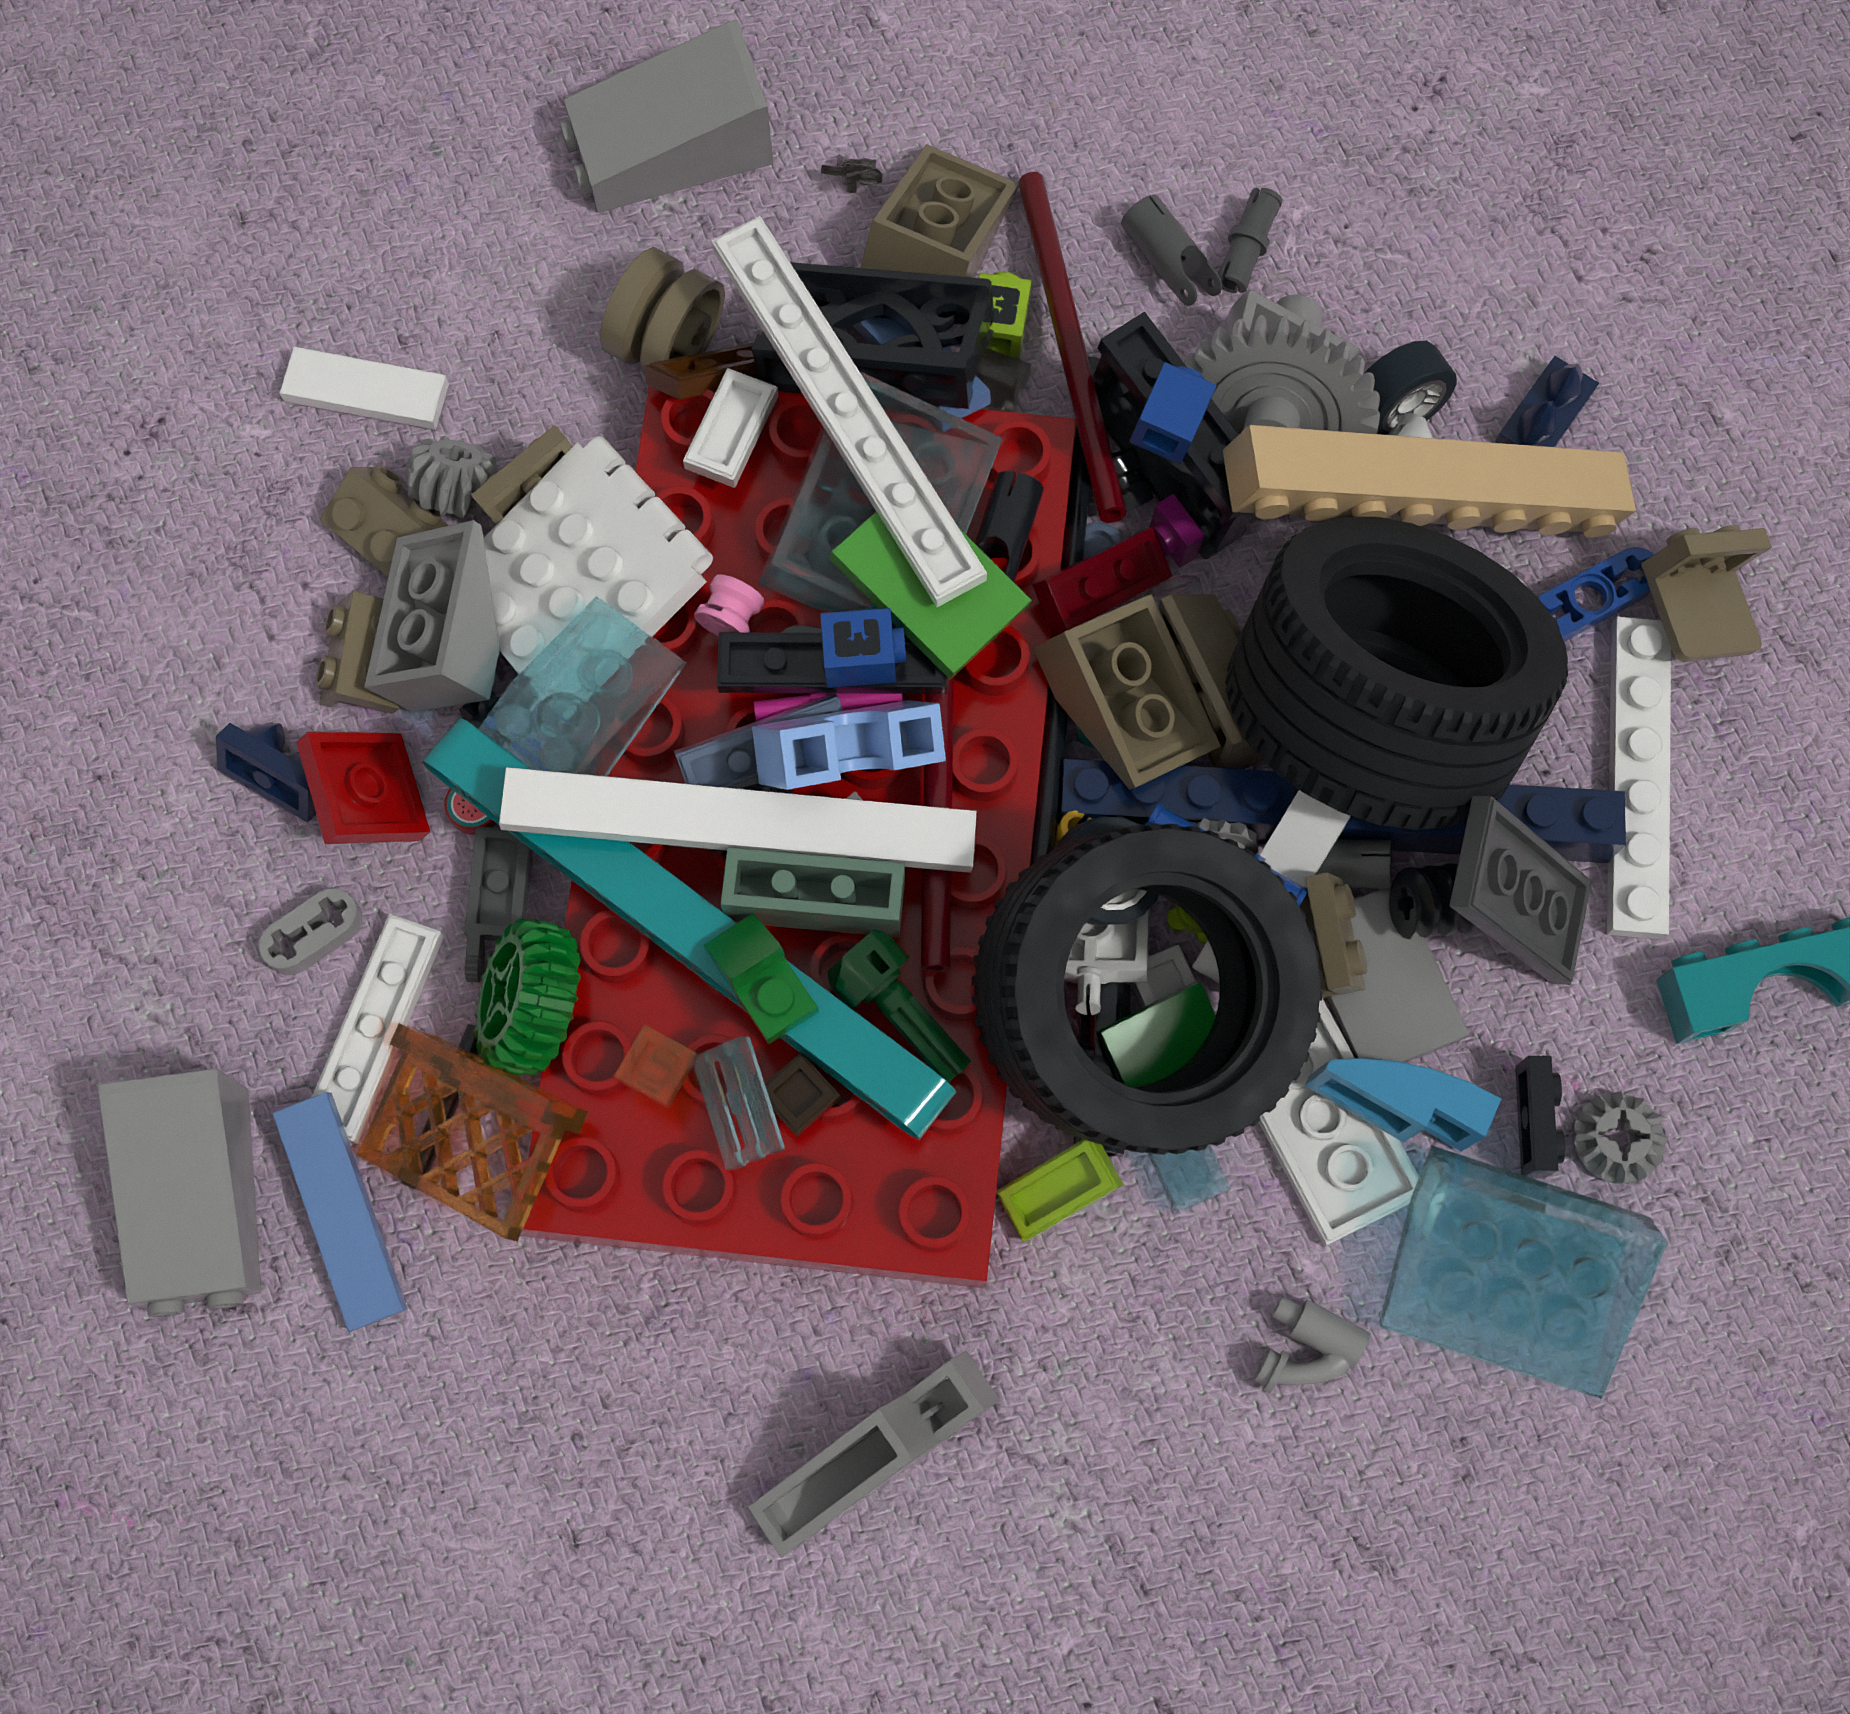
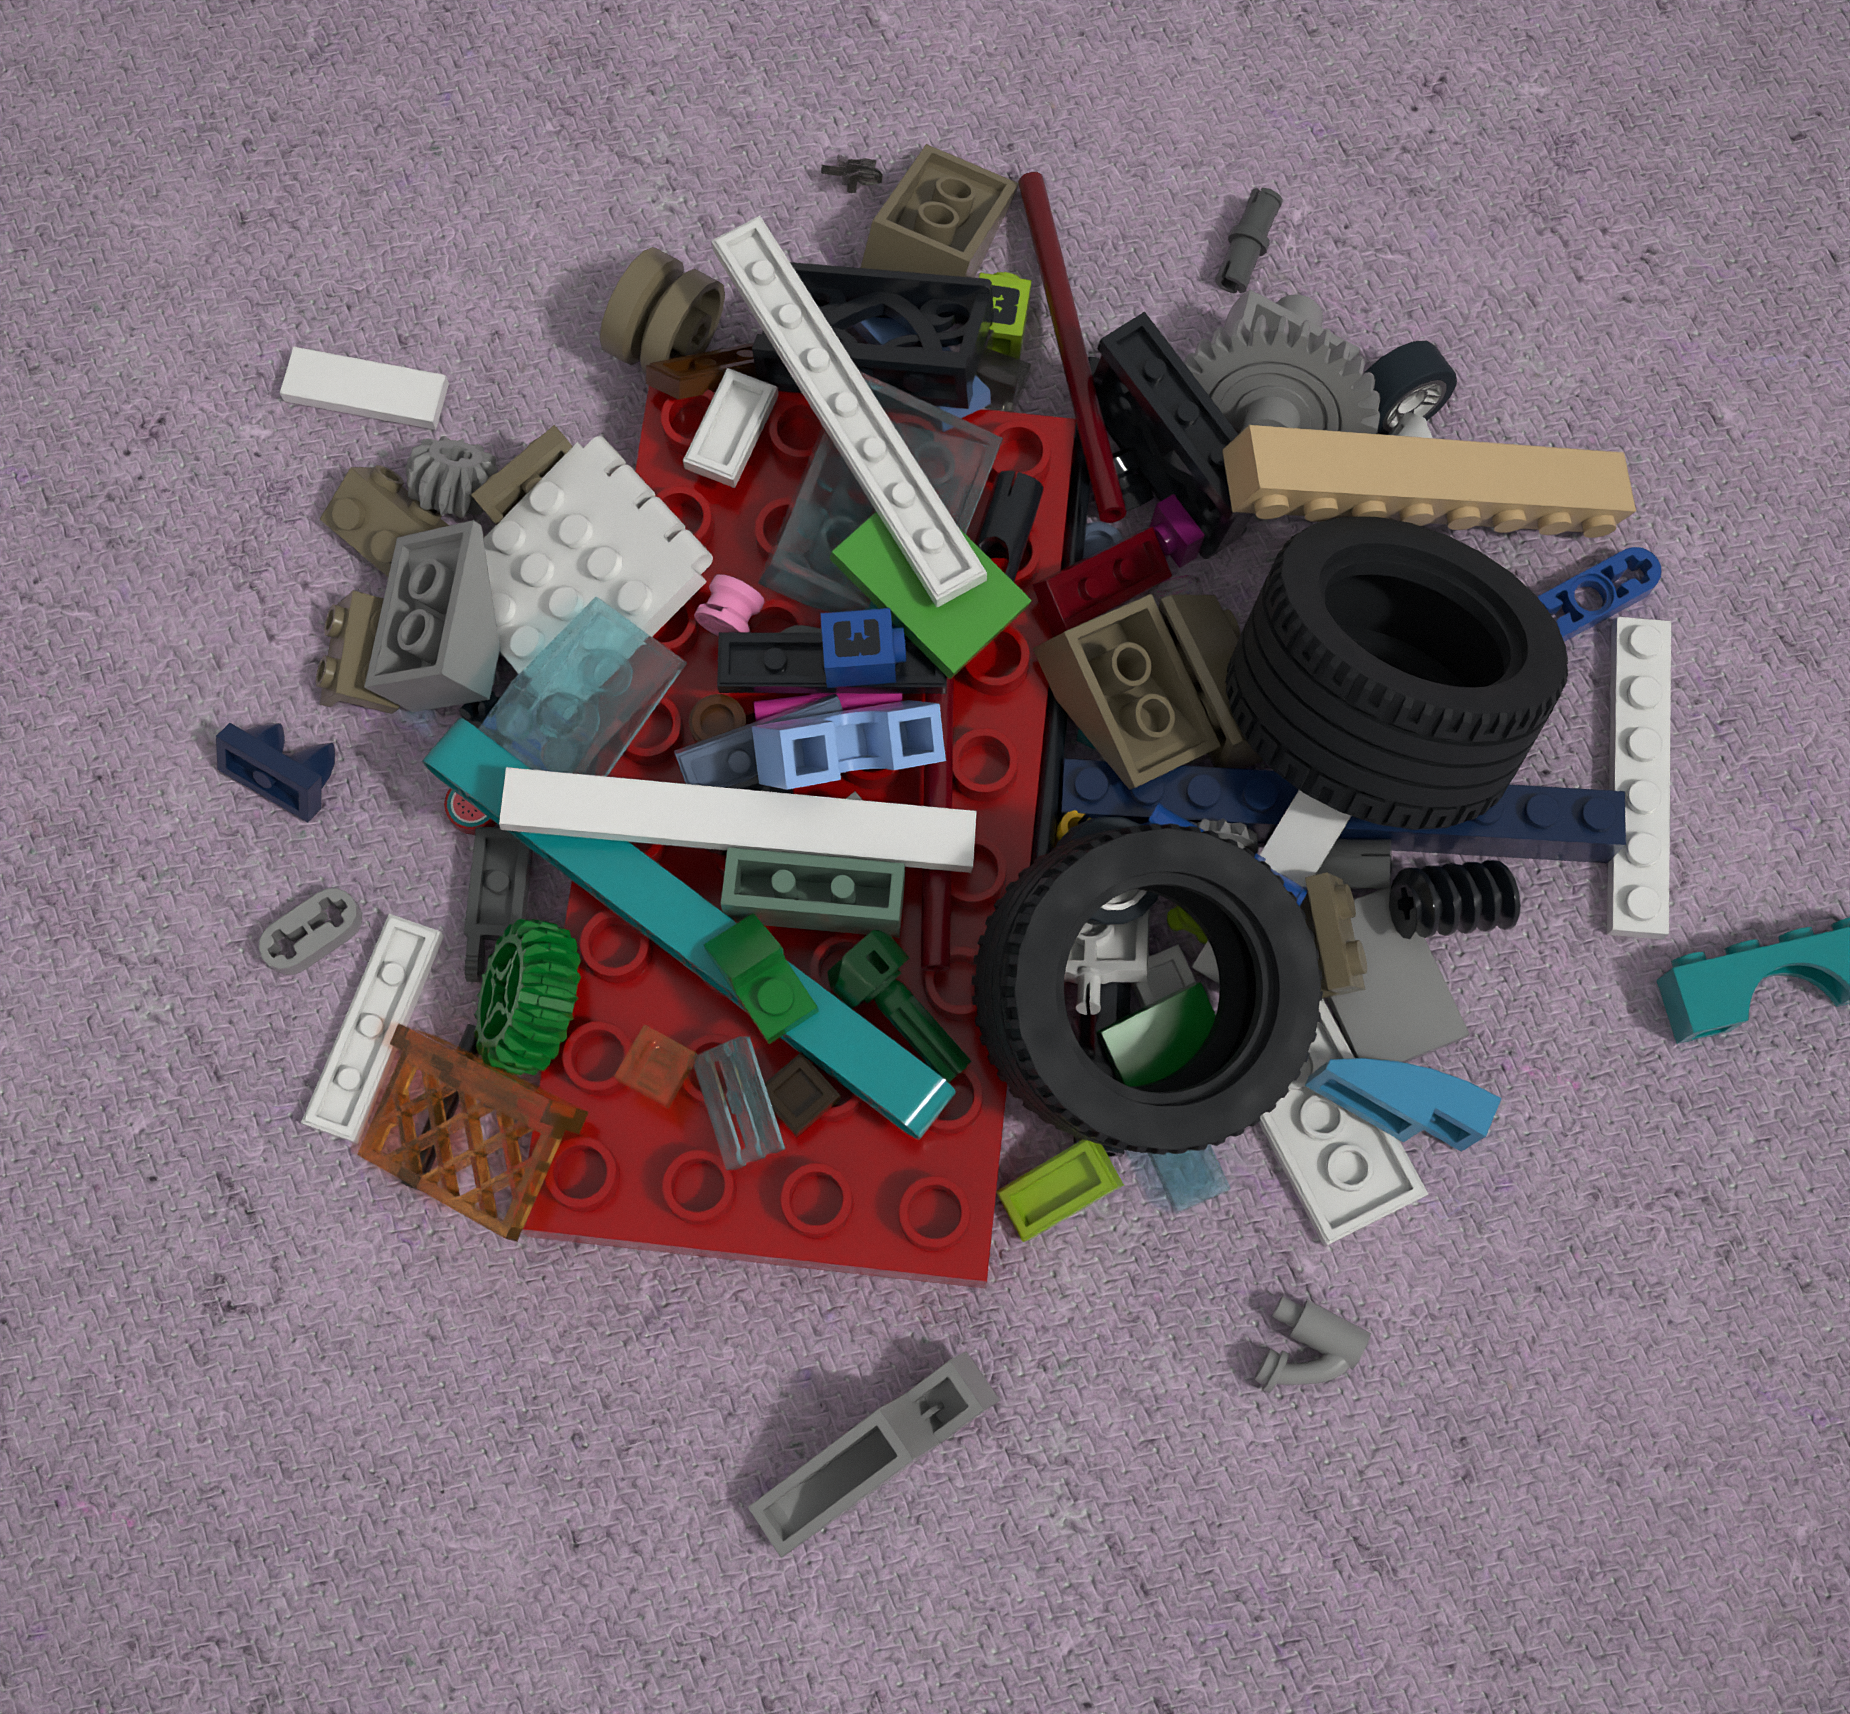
light grey slope [98,1068,261,1317] -> none
medium blue tile [272,1092,408,1332] -> none
red plate [296,732,431,844] -> none
light grey slope [559,19,774,213] -> none
dark grey piece [1121,194,1222,306] -> none
blue brick [1129,362,1217,464] -> none
clear light blue slope [1379,1146,1668,1399] -> none
dark grey tile [1450,796,1592,985] -> none
dark blue tile [1495,356,1599,447] -> none
black plate [1515,1056,1566,1179] -> none
light grey gear [1573,1091,1668,1184] -> none
dark tan bracket [1641,525,1772,662] -> none
none -> reddish brown tile [689,694,747,743]

